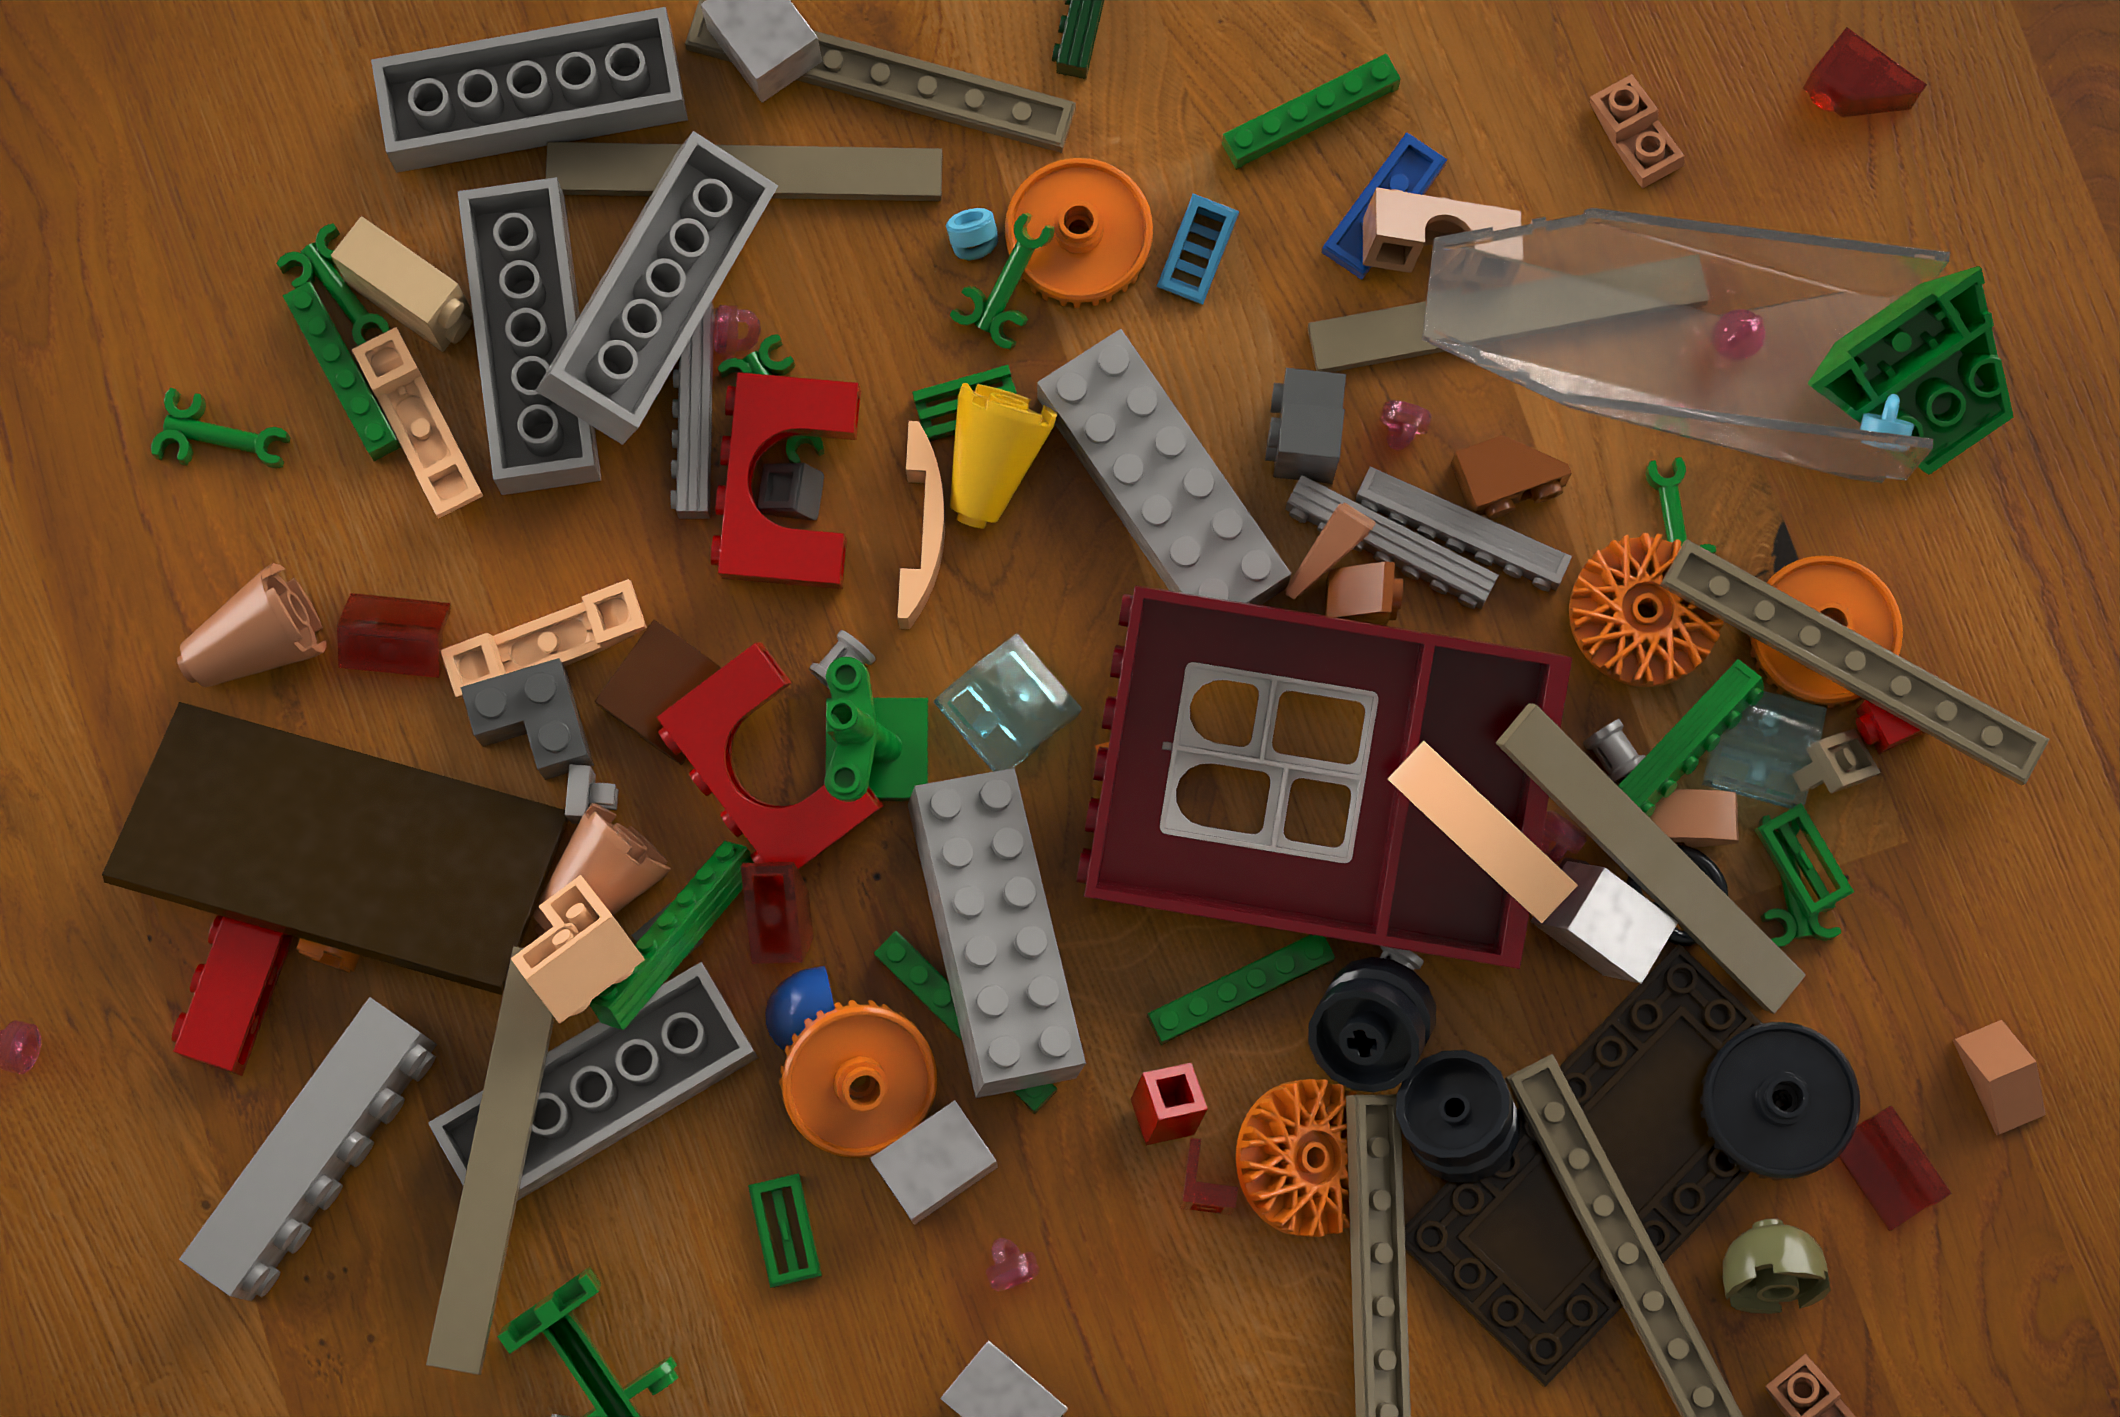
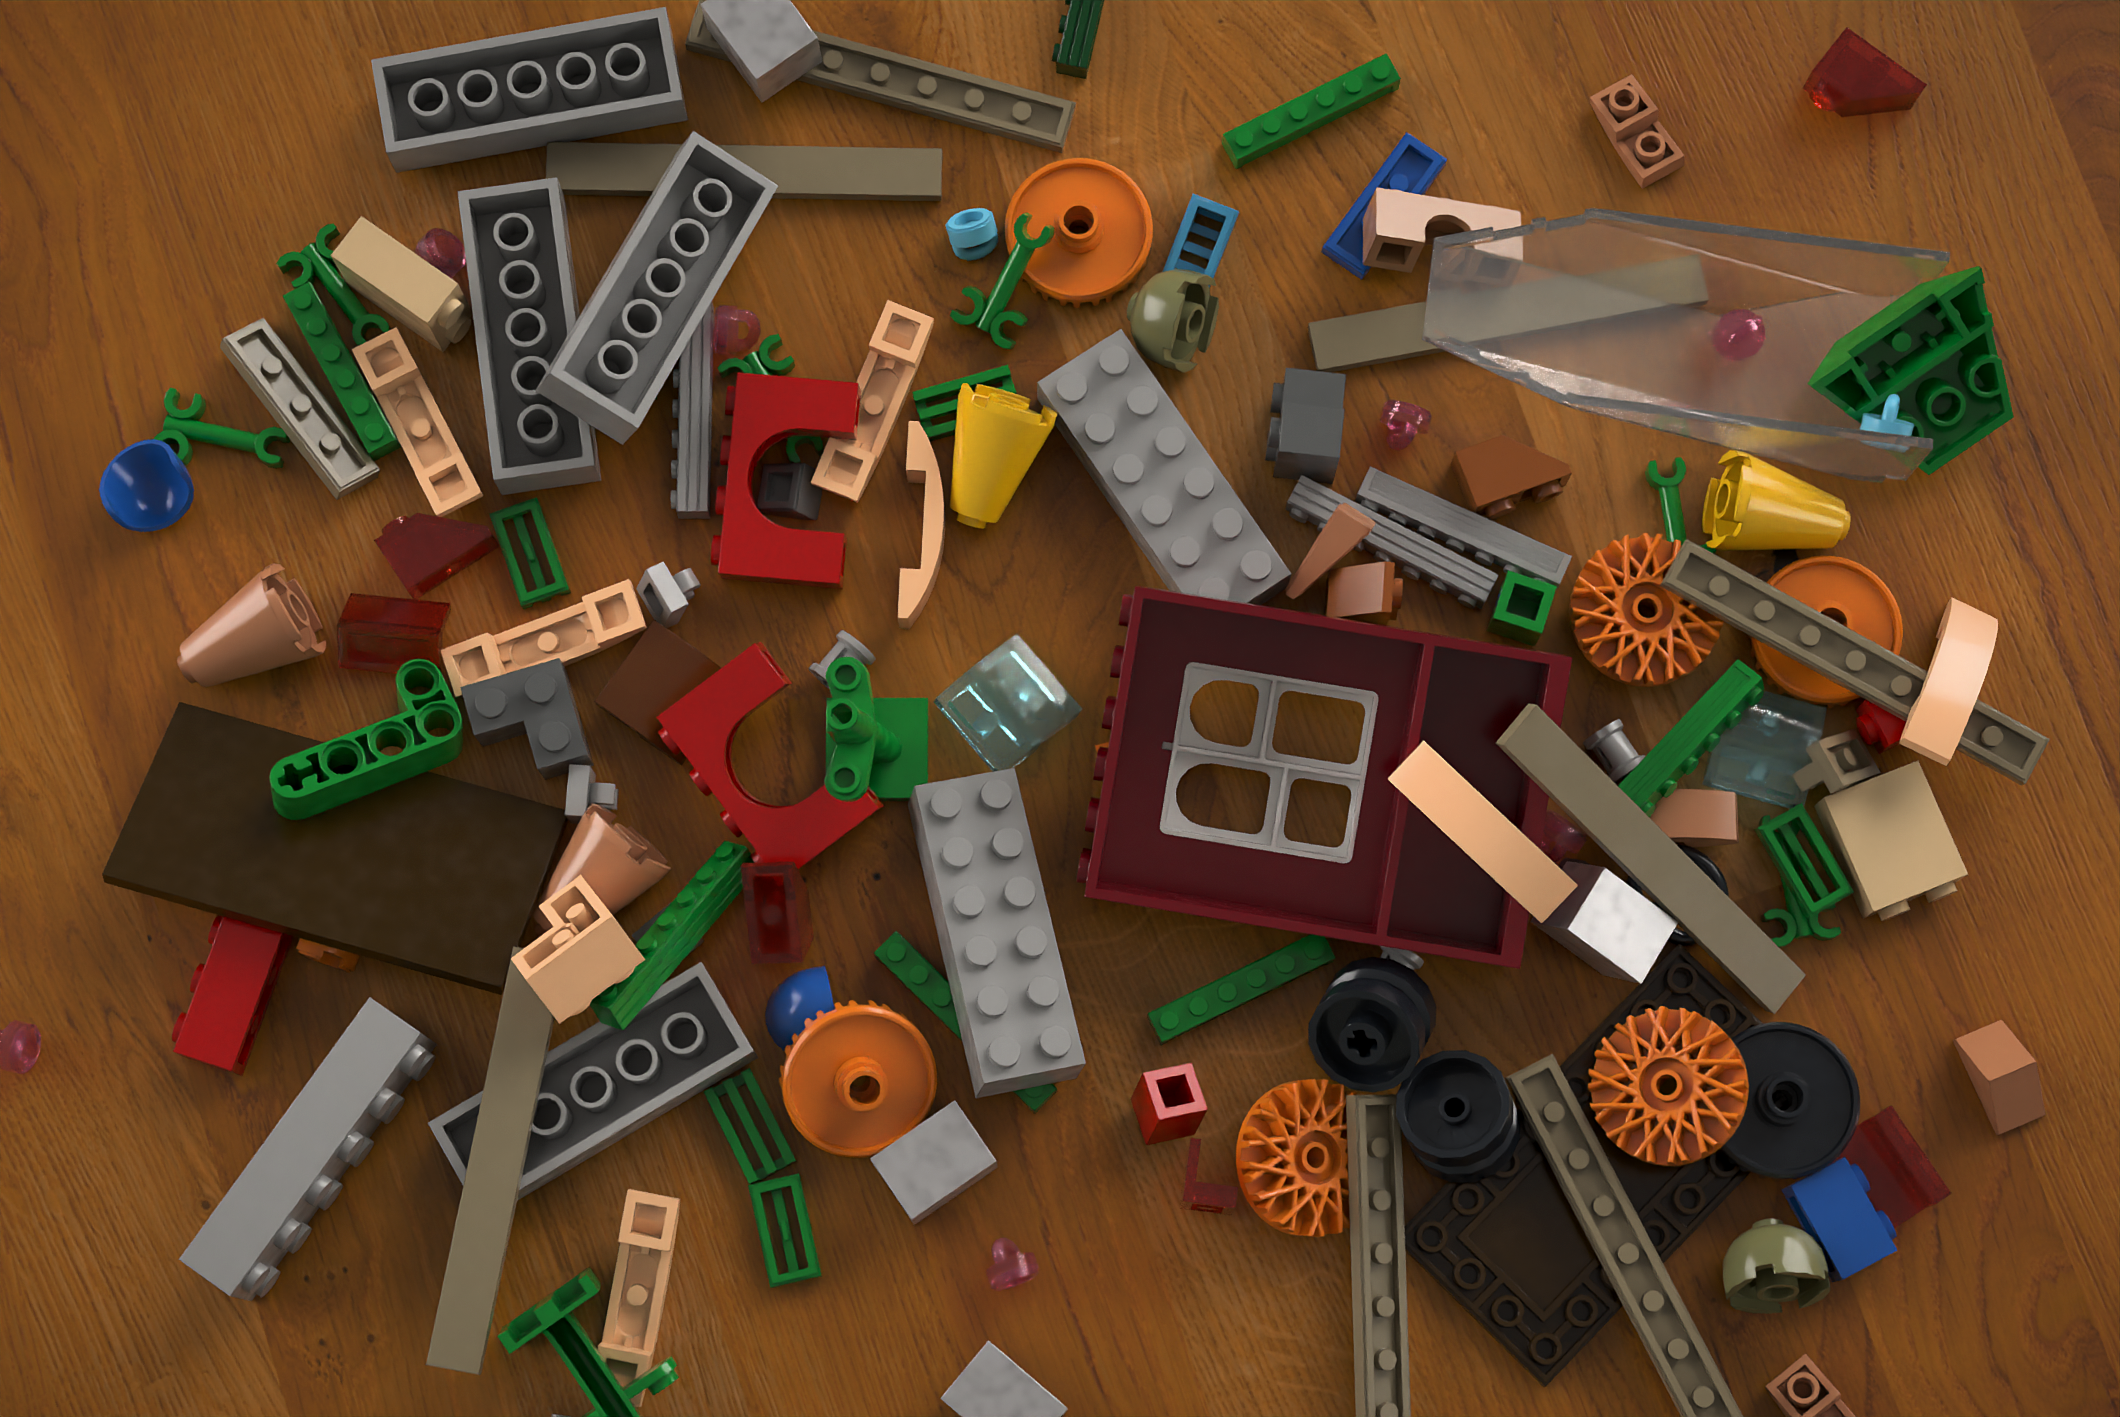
none -> blue helmet [99,439,194,532]
none -> dark tan tile [220,318,380,500]
none -> green beam [269,659,463,820]
none -> clear red slope [374,513,500,601]
none -> clear pink tile [415,228,466,278]
none -> green tile [489,497,571,610]
none -> light nougat slope [598,1189,680,1407]
none -> light grey tile [636,561,701,628]
none -> green tile [703,1068,797,1185]
none -> light nougat slope [811,300,934,503]
none -> olive cylinder [1127,269,1219,373]
none -> green brick [1487,570,1557,647]
none -> orange wheel [1588,1006,1749,1166]
none -> yellow cone [1702,450,1851,551]
none -> blue piece [1781,1157,1897,1282]
none -> tan brick [1814,761,1968,921]
none -> light nougat slope [1899,597,1998,766]

